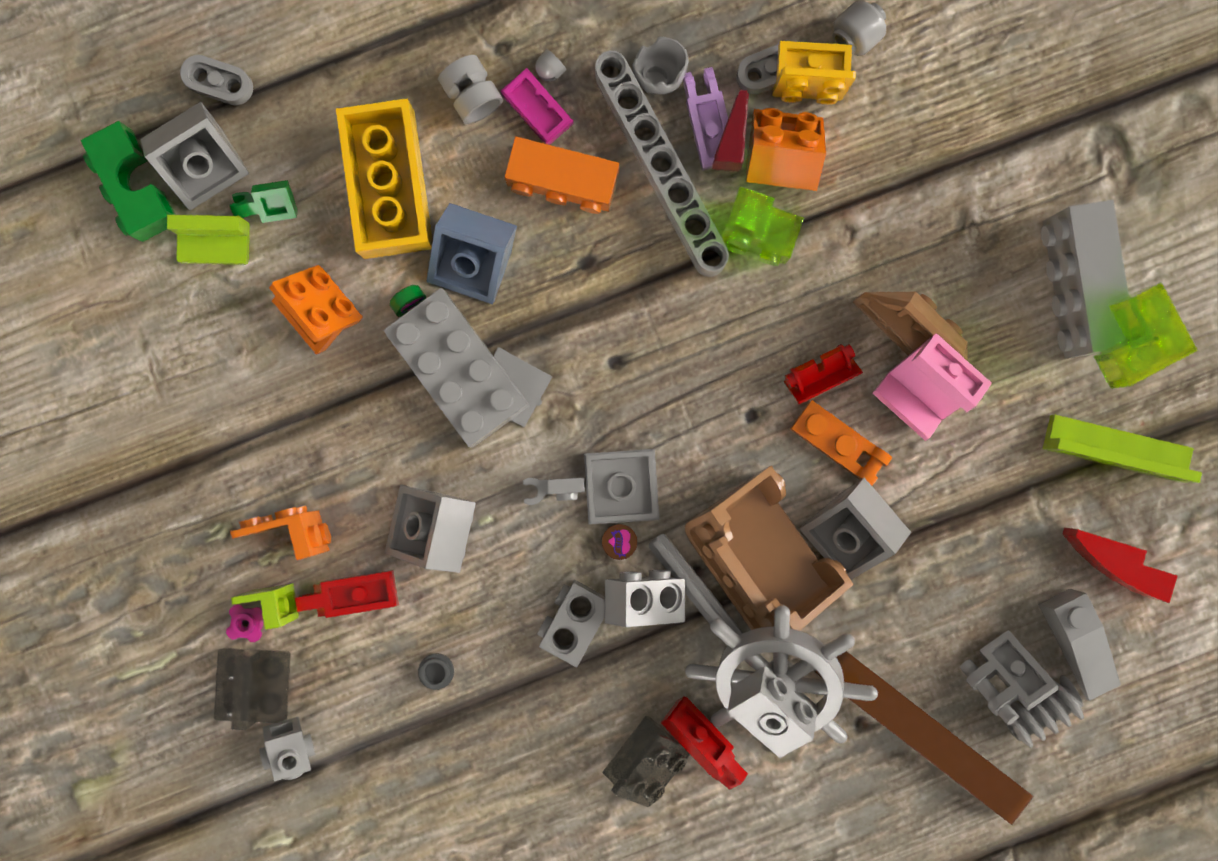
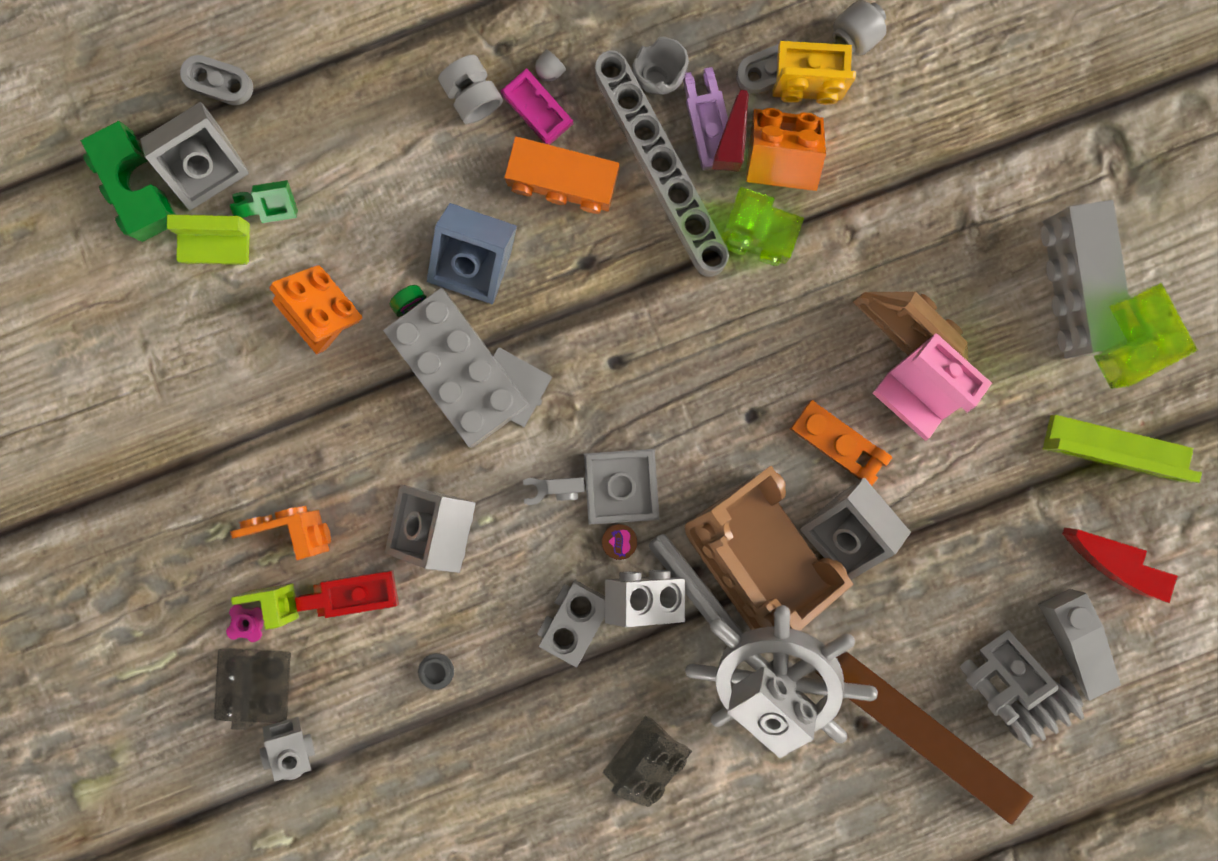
yellow brick [336,98,433,259] -> none
red hinge [661,696,748,790] -> none
red hinge [783,344,863,404] -> none

